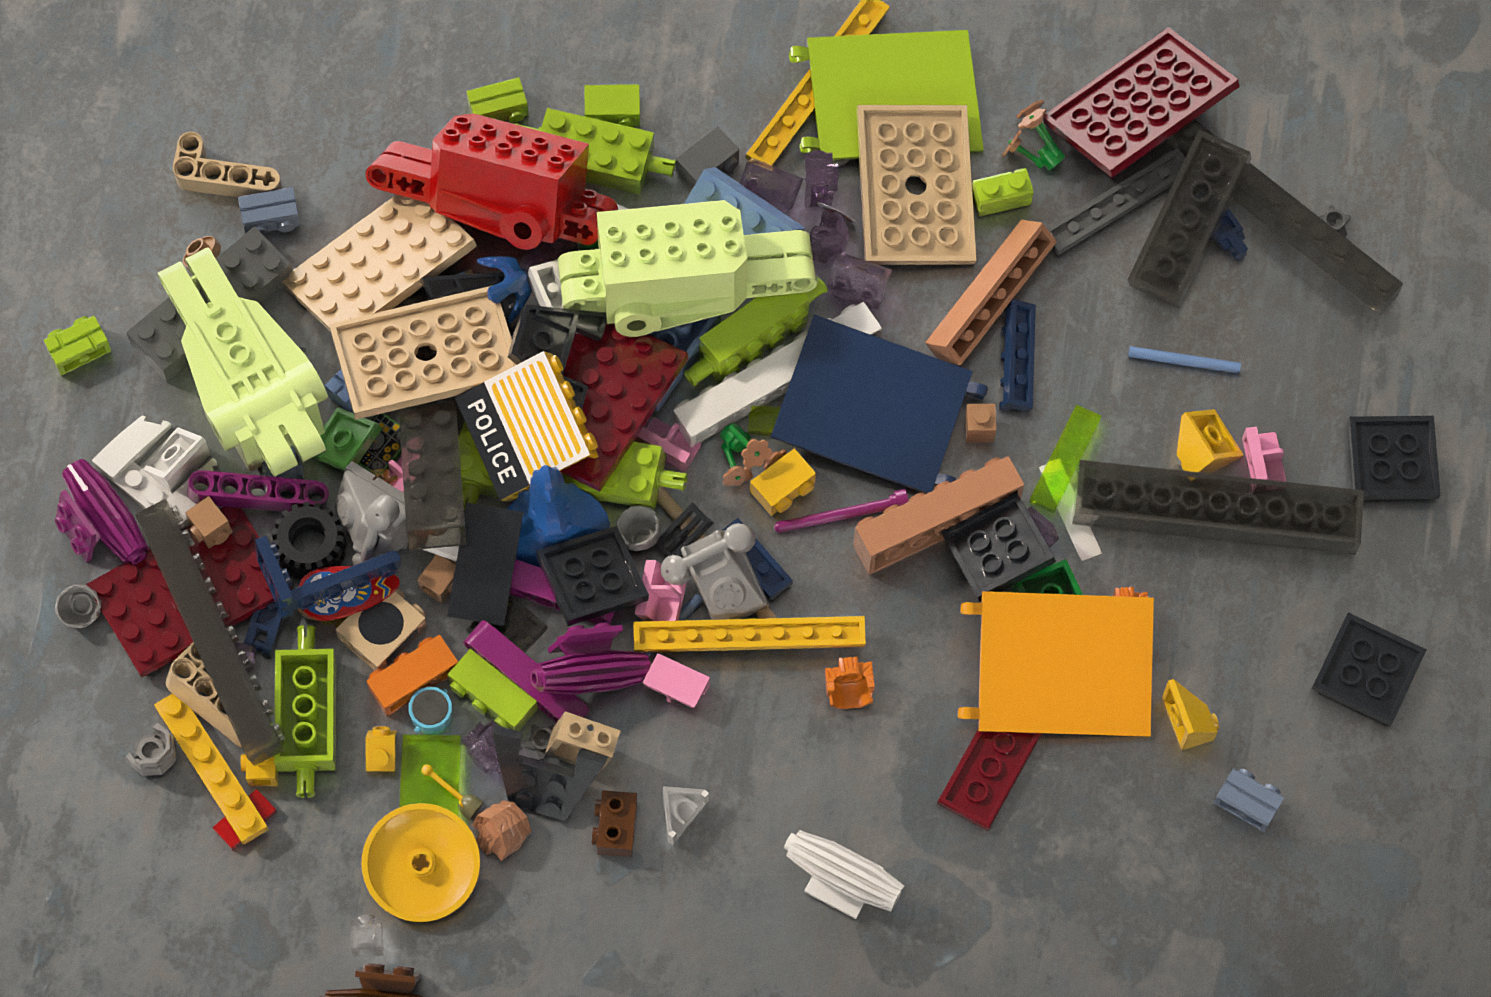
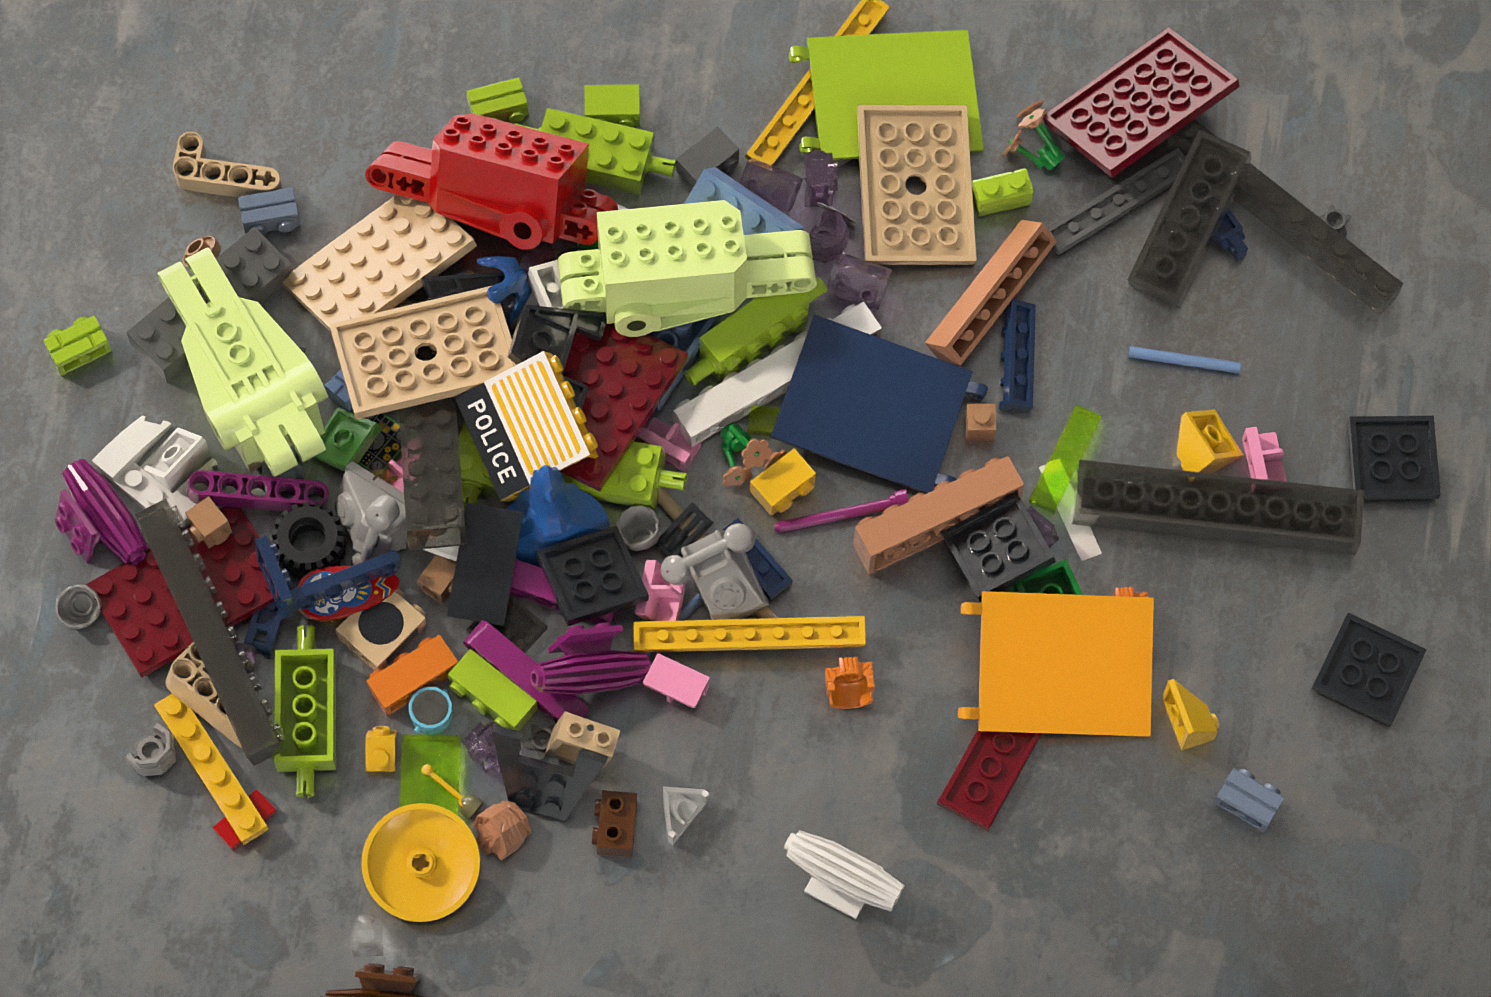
yellow brick [241,740,278,787] -> none

